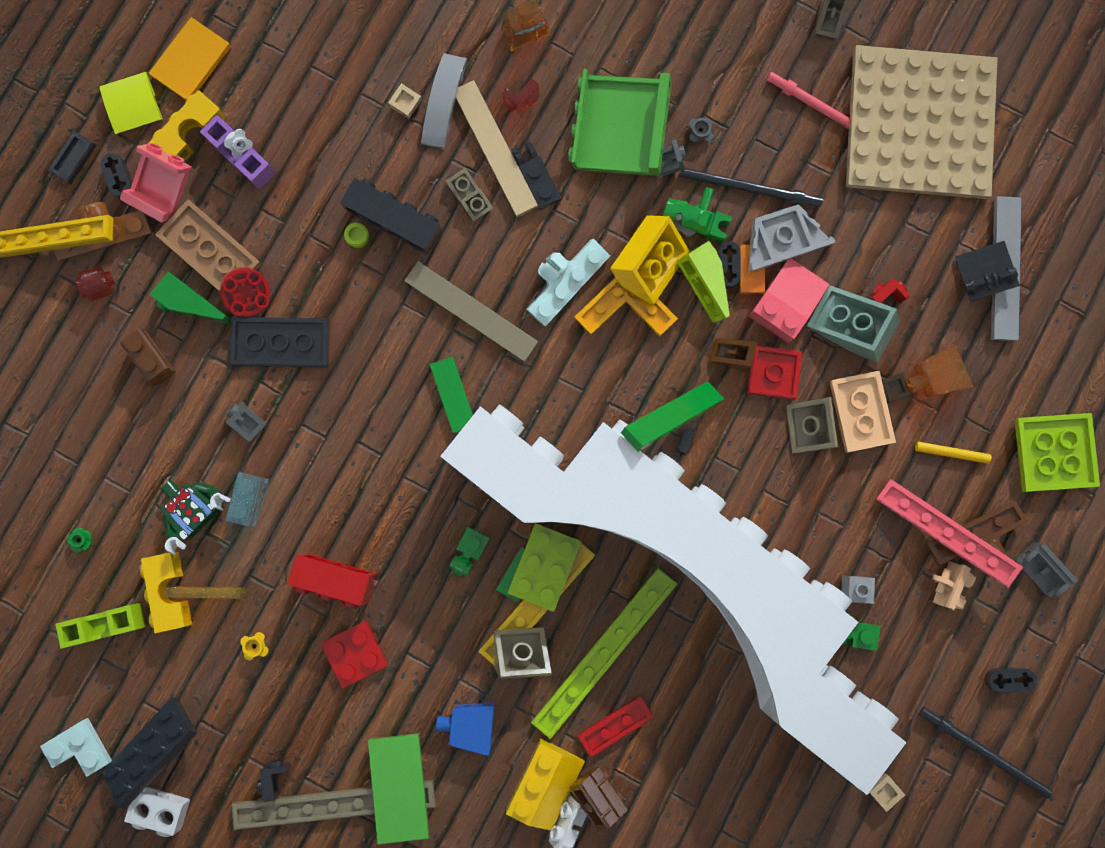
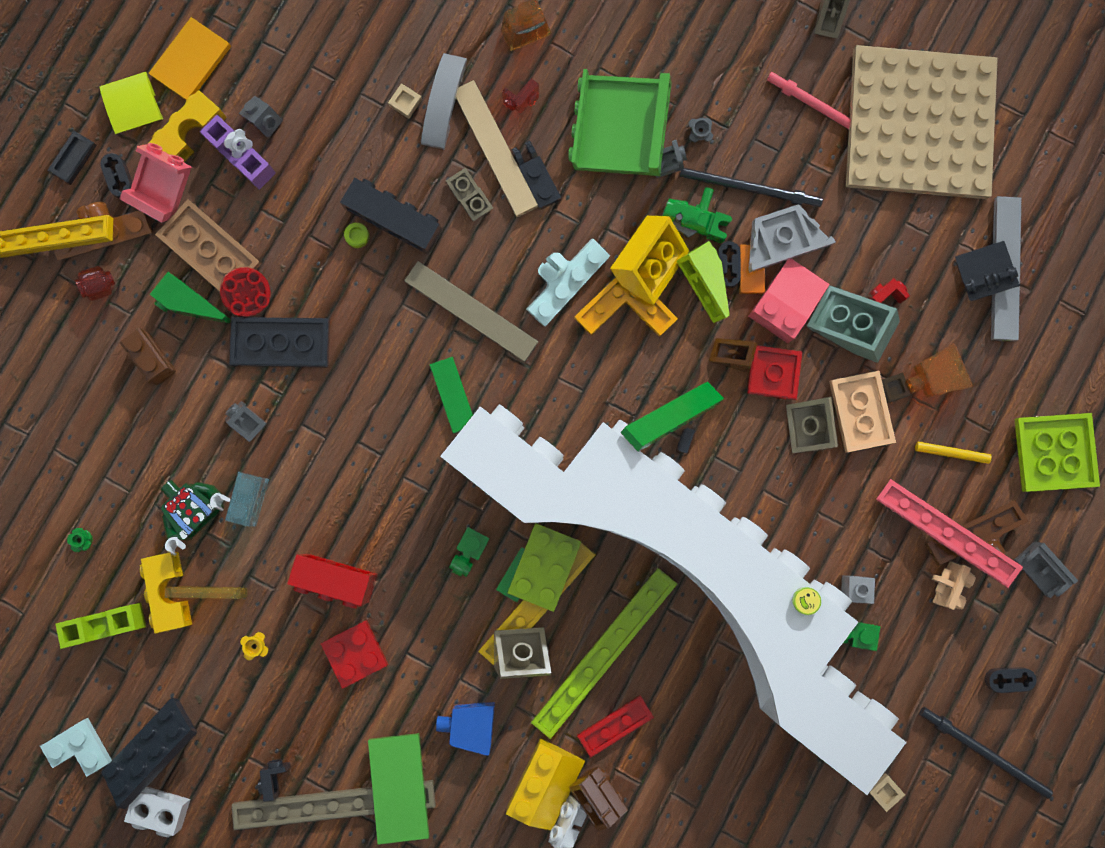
none -> dark grey bracket [239,96,283,137]
none -> tile [792,587,821,615]

